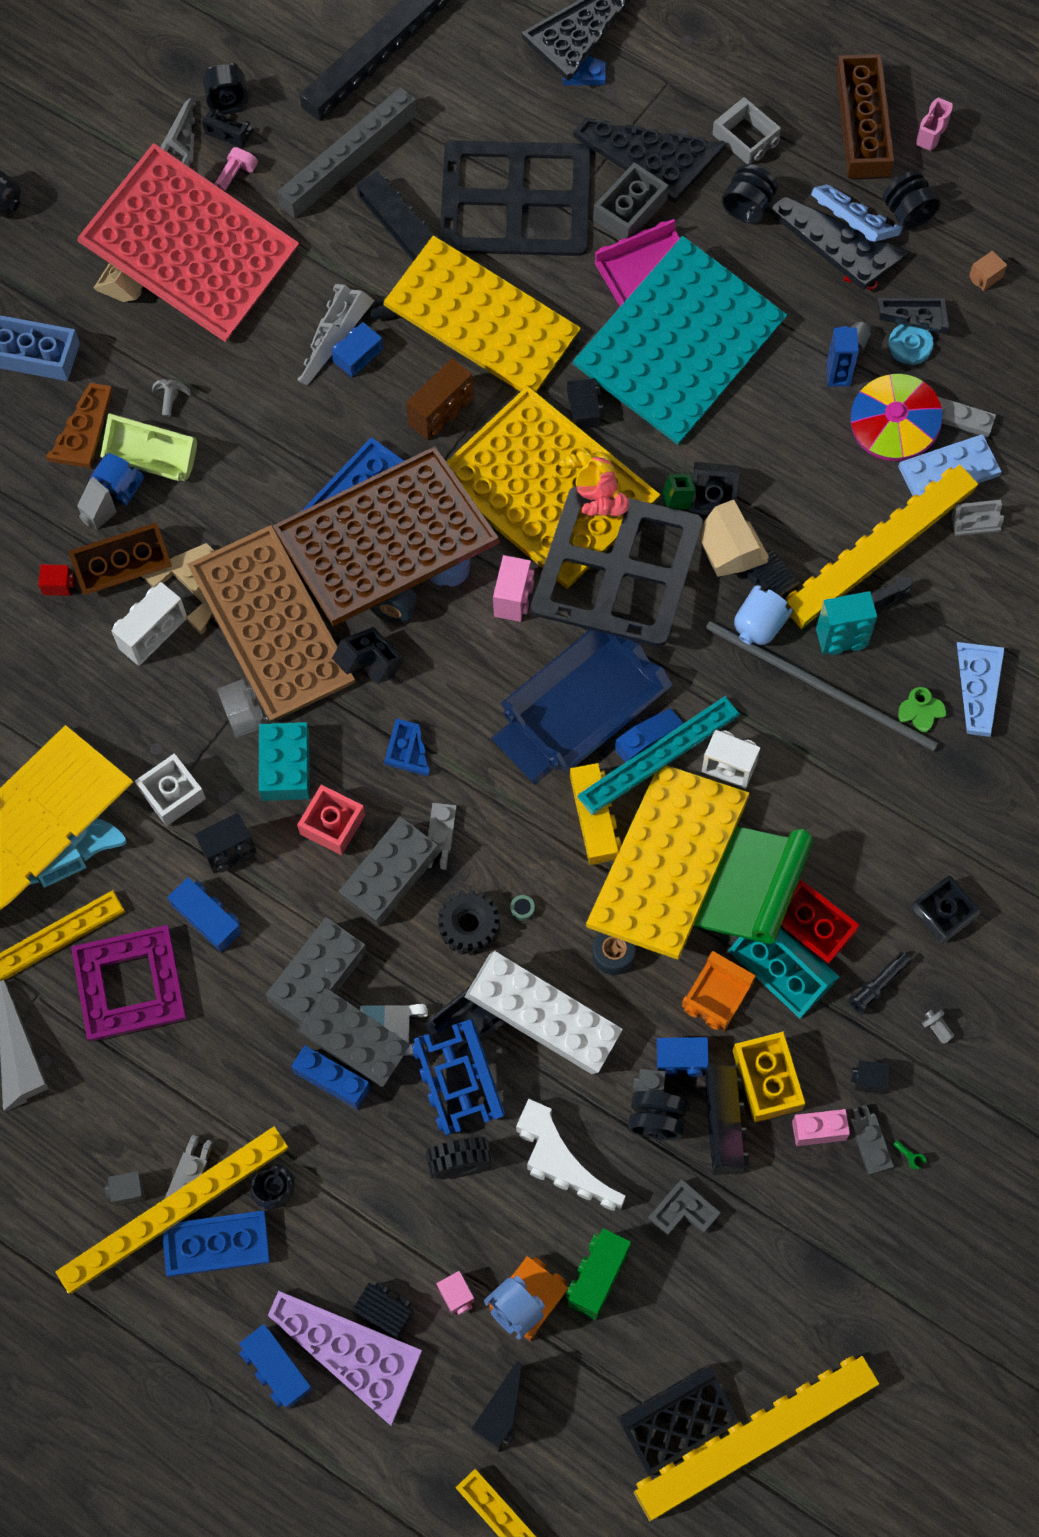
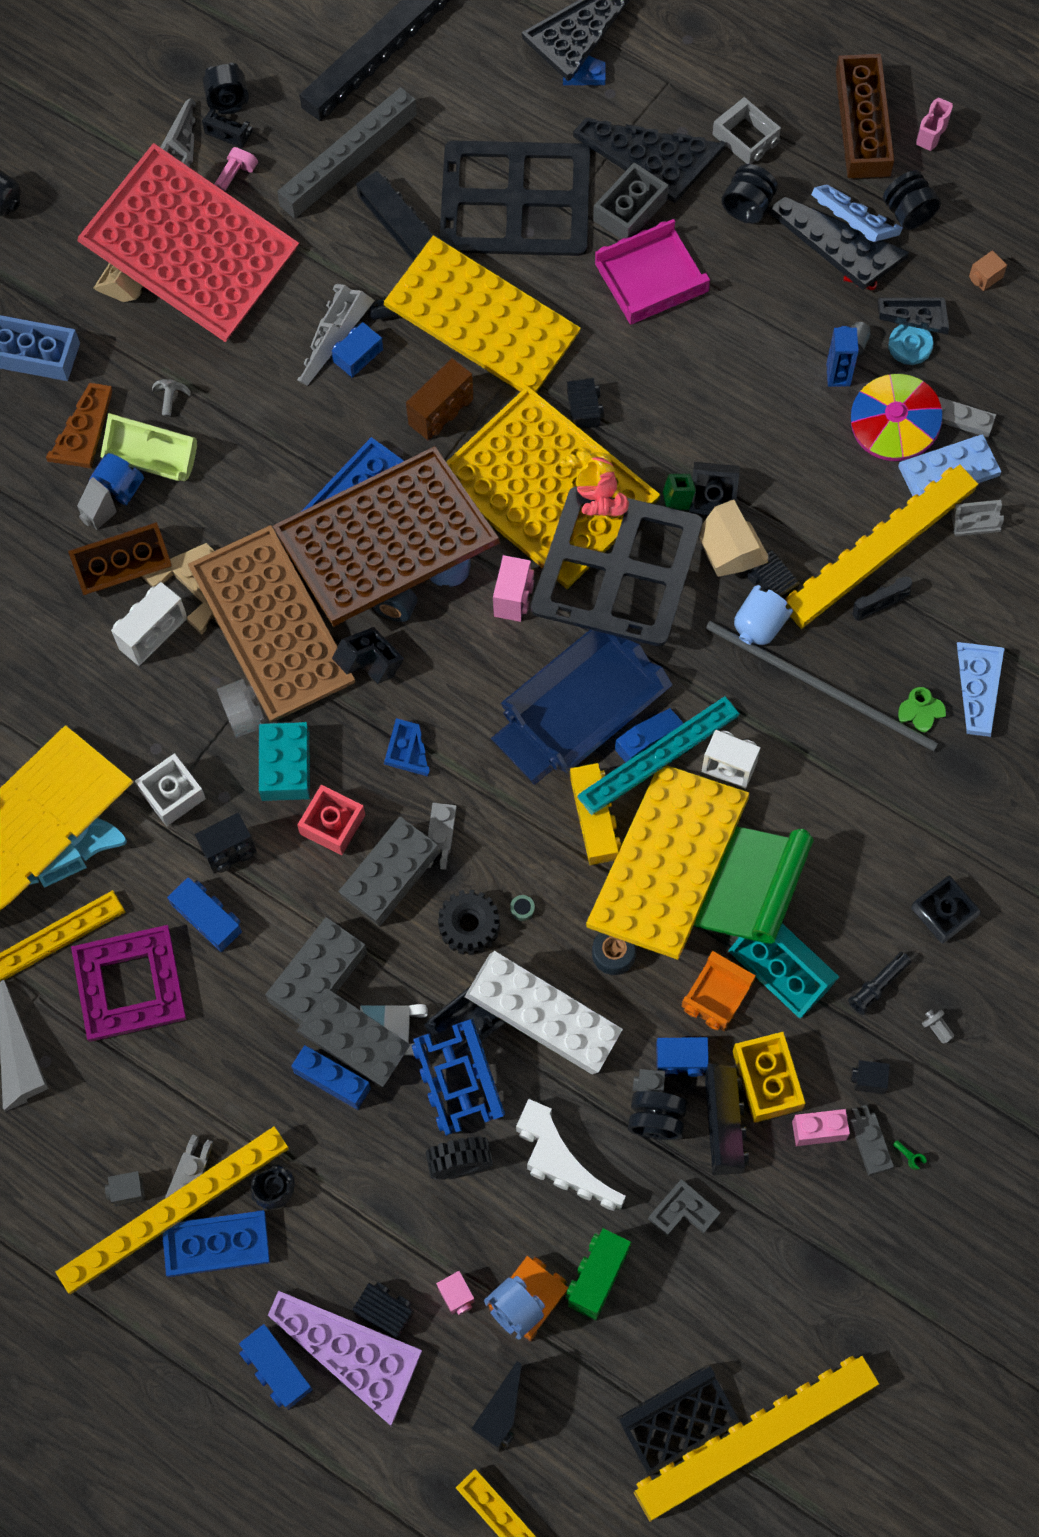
red brick [38,564,75,596] -> none
teal plate [573,235,787,445] -> none
red slope [781,879,859,964] -> none
teal brick [816,591,877,655] -> none

